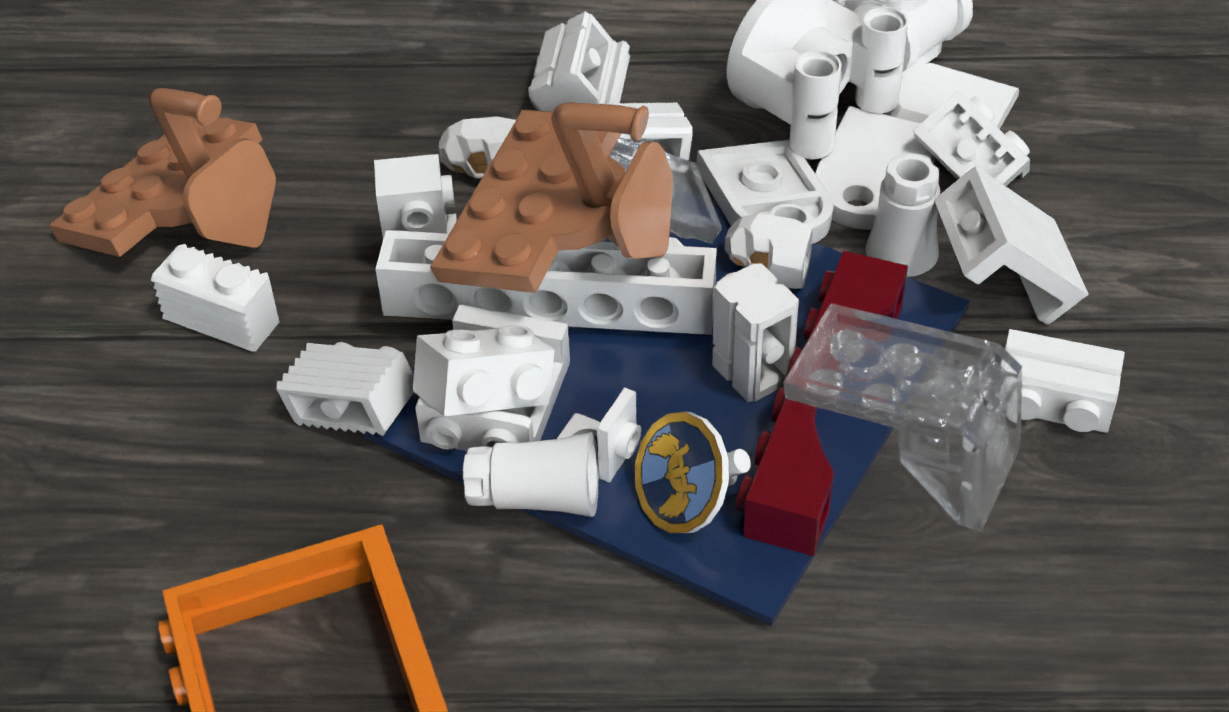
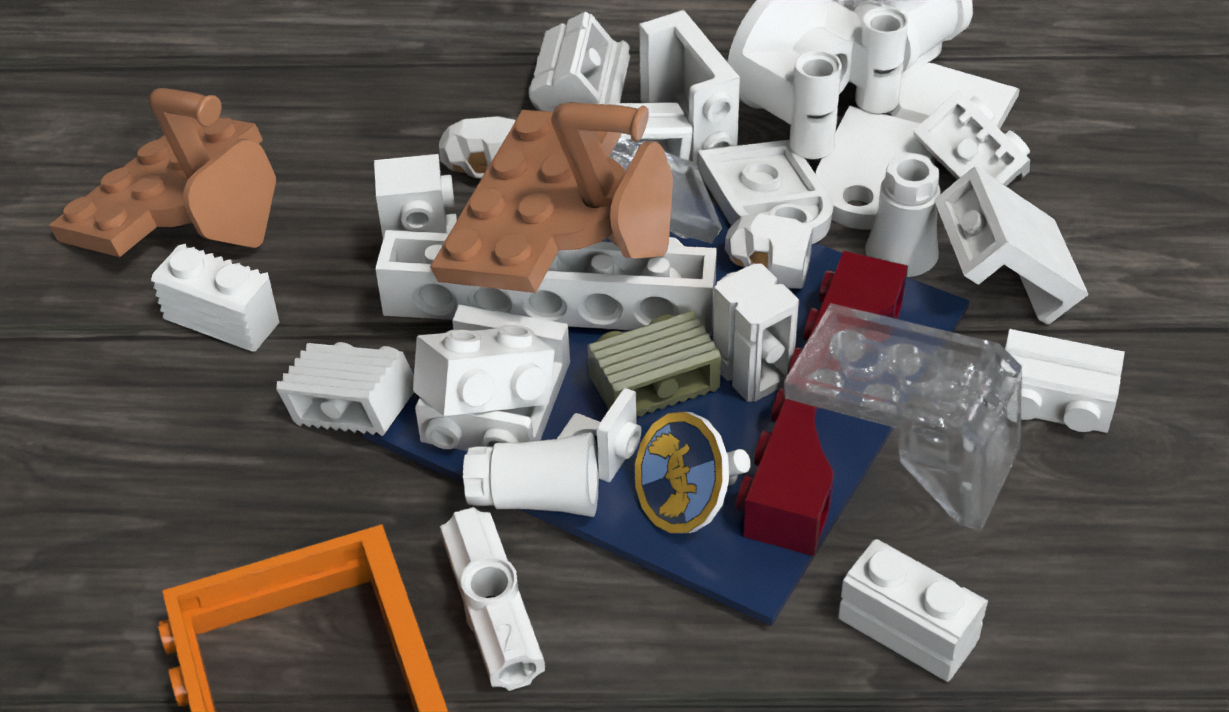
none -> white piece [440,507,545,691]
none -> olive brick [587,310,721,417]
none -> white panel [639,10,740,168]
none -> white brick [838,539,988,682]

